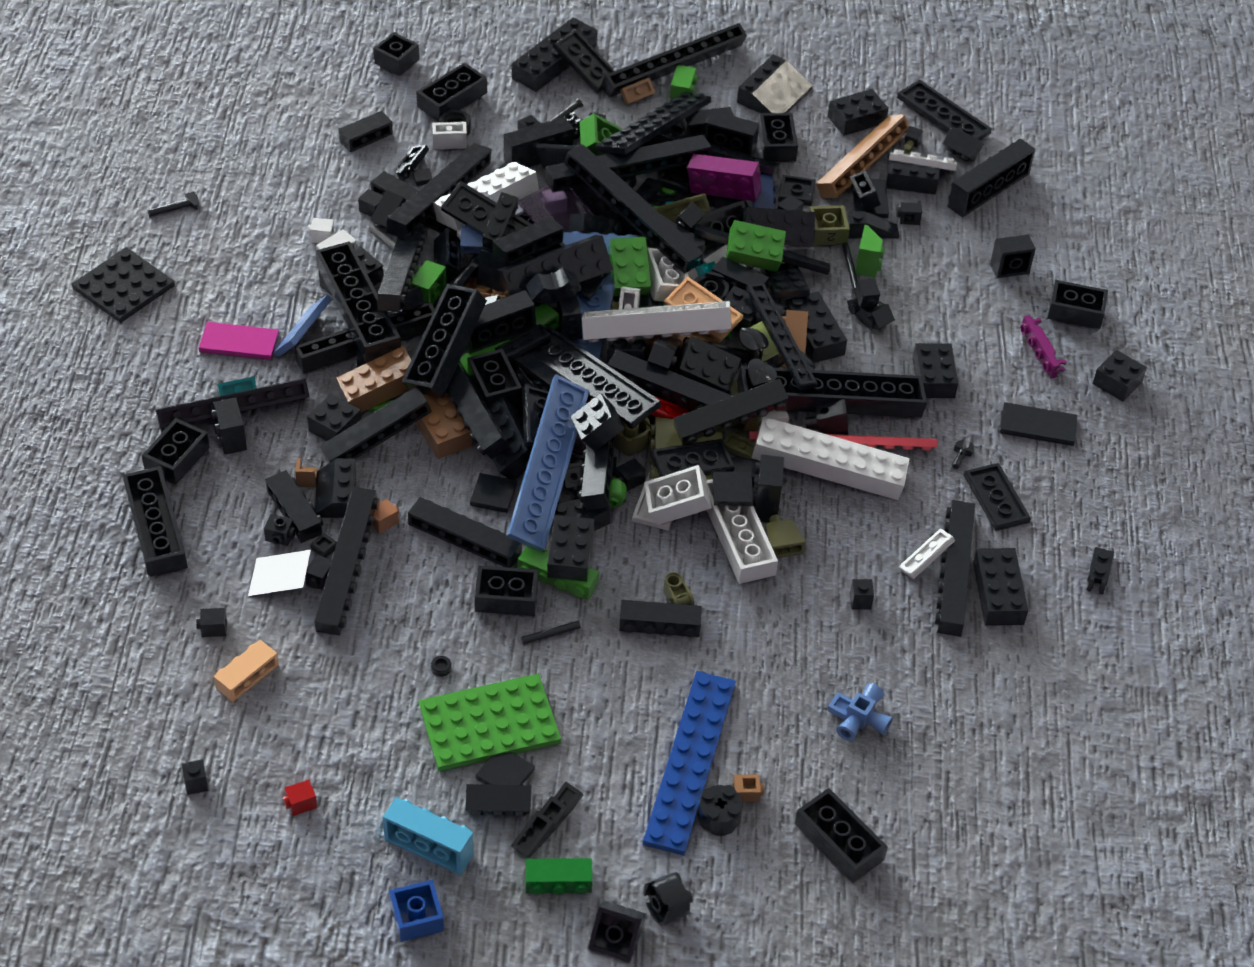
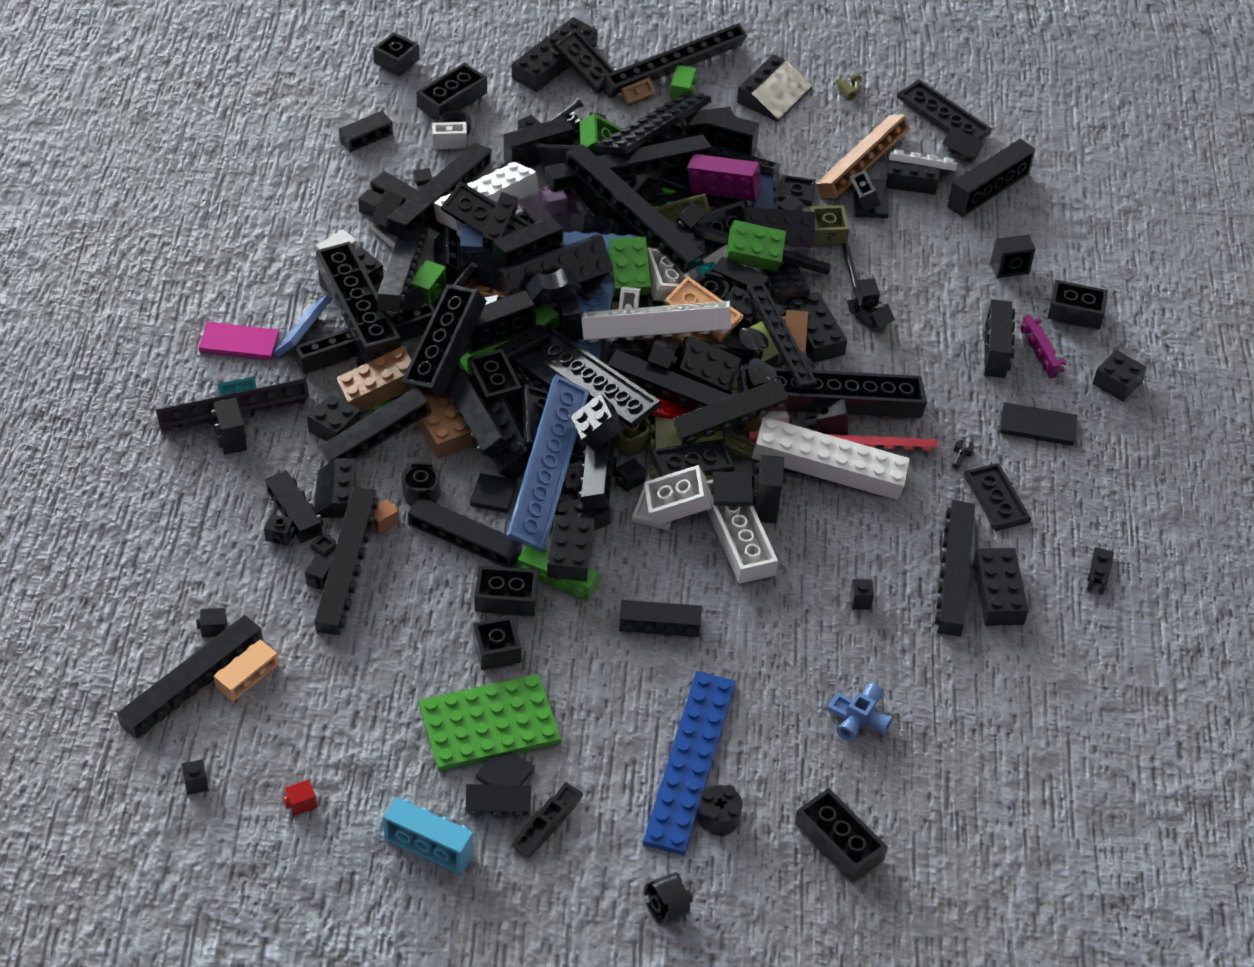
black plate [71,247,175,323] -> none
black brick [122,466,188,577] -> none
black brick [141,418,210,485] -> none
black piece [147,191,199,217] -> none
white sticker [248,550,311,596] -> none
medium nougat panel [295,458,318,487] -> none
white brick [307,218,335,243] -> none
blue brick [389,880,444,942] -> none
black hinge [396,145,429,181] -> none
black tile [431,656,452,677] -> none
black bar [521,620,581,645] -> none
green brick [526,858,592,895] -> none
black slope [588,900,647,962] -> none
bright green head [609,478,627,508] -> none
olive piece [663,572,694,605] -> none
medium nougat brick [732,774,764,802] -> none
black brick [758,113,798,162] -> none
olive torso [765,514,805,558] -> none
black brick [828,89,889,136] -> none
black slope [847,211,899,239] -> none
bright green slope [856,225,885,278] -> none
black brick [896,201,922,225] -> none
white tile [899,529,955,579] -> none
black piece [904,126,924,154] -> none
black brick [913,343,958,398] -> none
none -> black brick [117,615,263,739]
none -> black brick [401,461,441,505]
none -> black brick [473,616,522,670]
none -> olive plant [836,74,862,100]
none -> black brick [984,299,1015,378]

